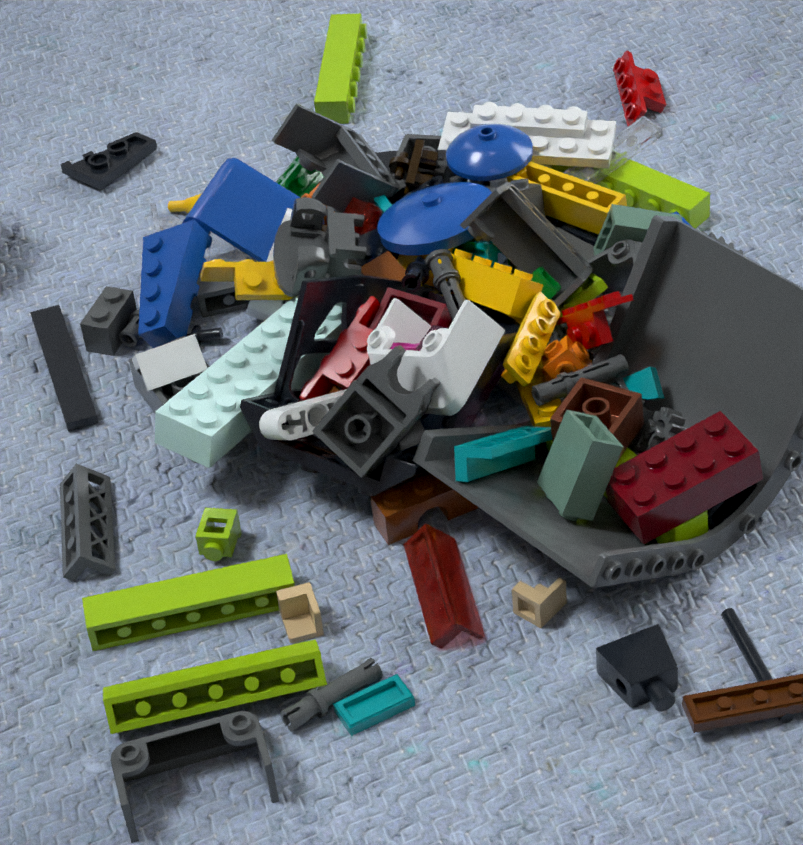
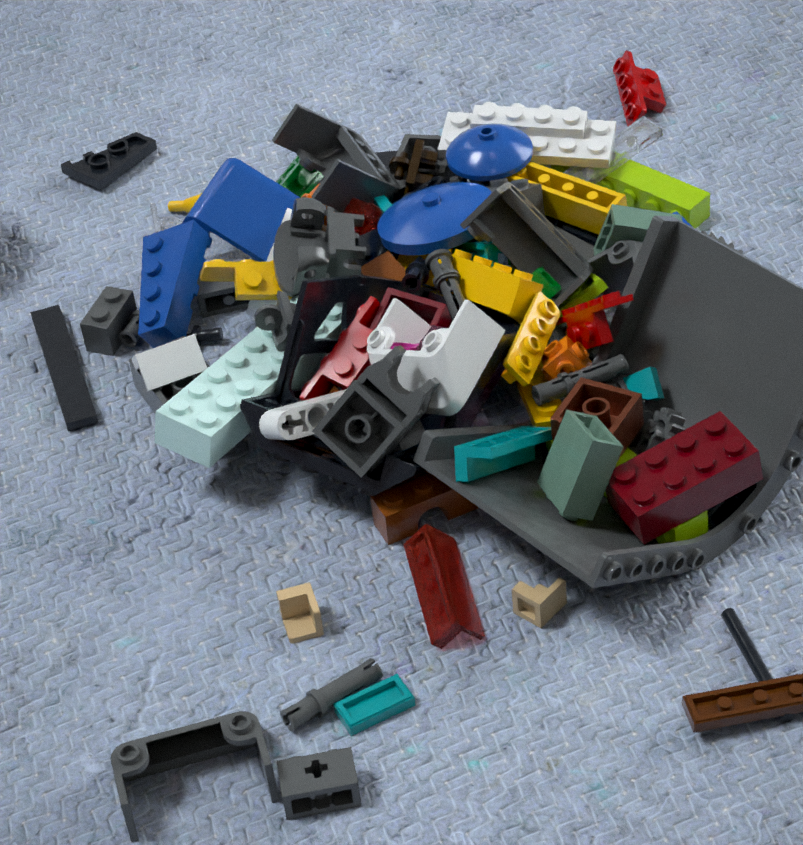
dark grey fence [60,463,116,582] -> none
lime brick [82,554,295,651] -> none
lime brick [103,639,327,734] -> none
lime brick [195,507,242,561] -> none
lime brick [314,13,367,124] -> none
black torso [596,624,678,712] -> none
none -> dark grey hips [254,290,296,351]
none -> dark grey brick [276,747,362,820]

